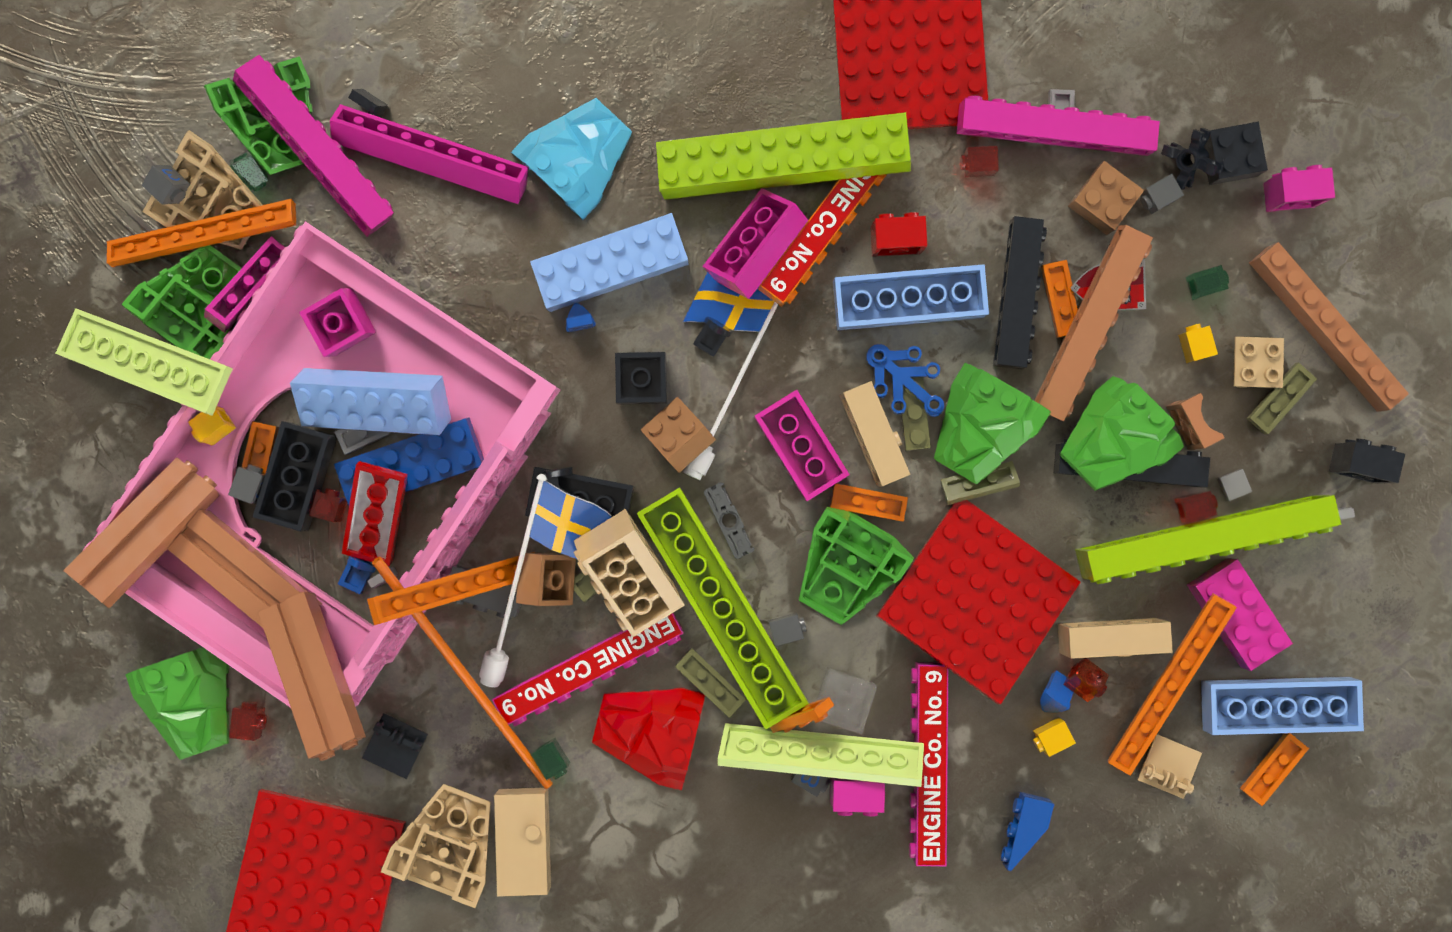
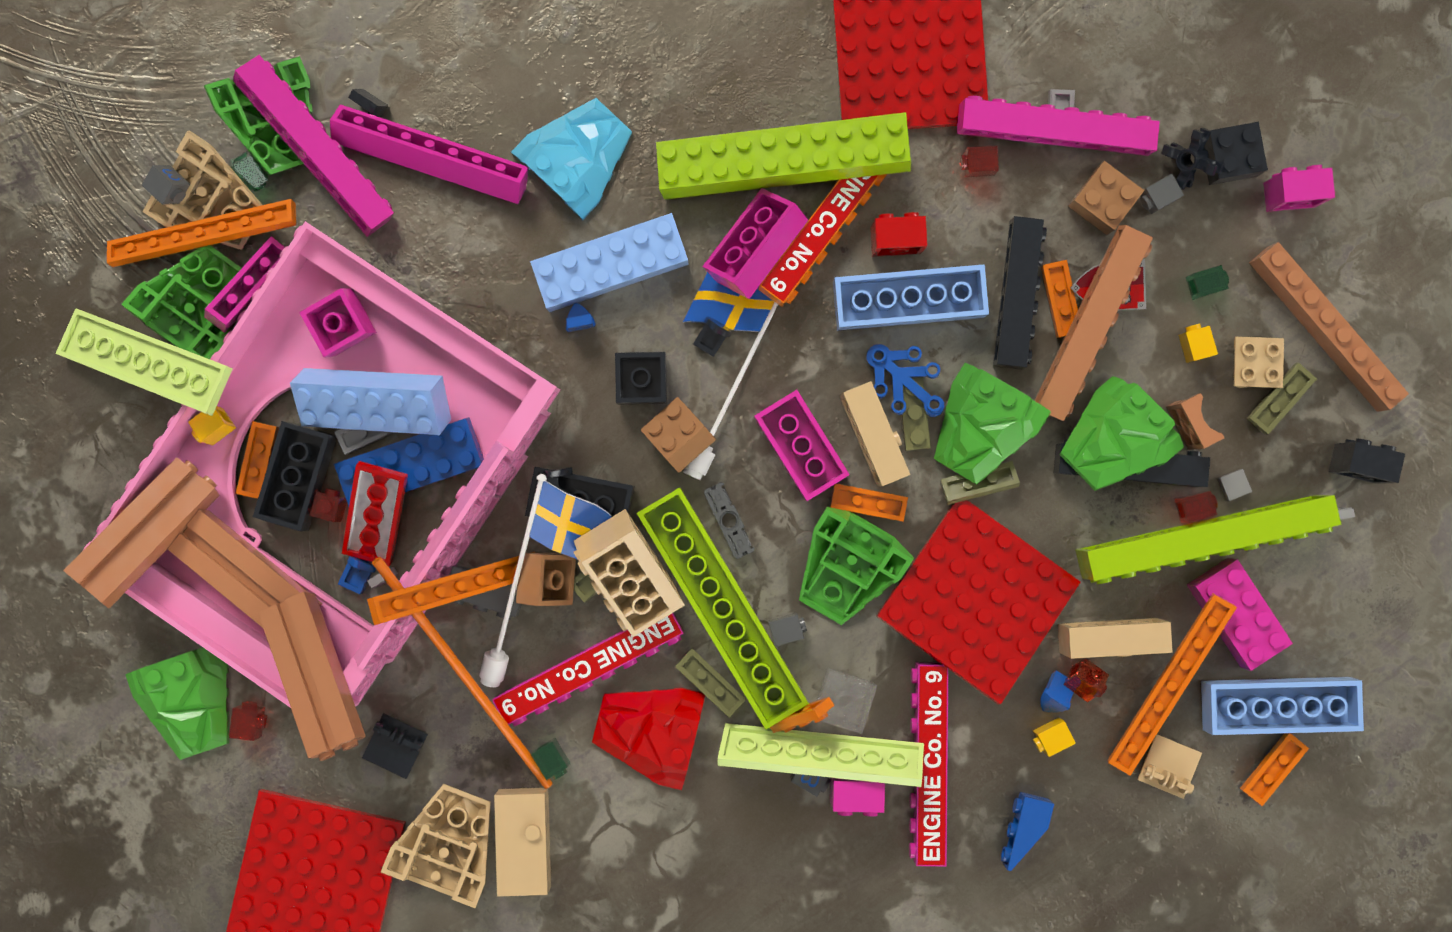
dark grey brick [228,464,265,504] -> none

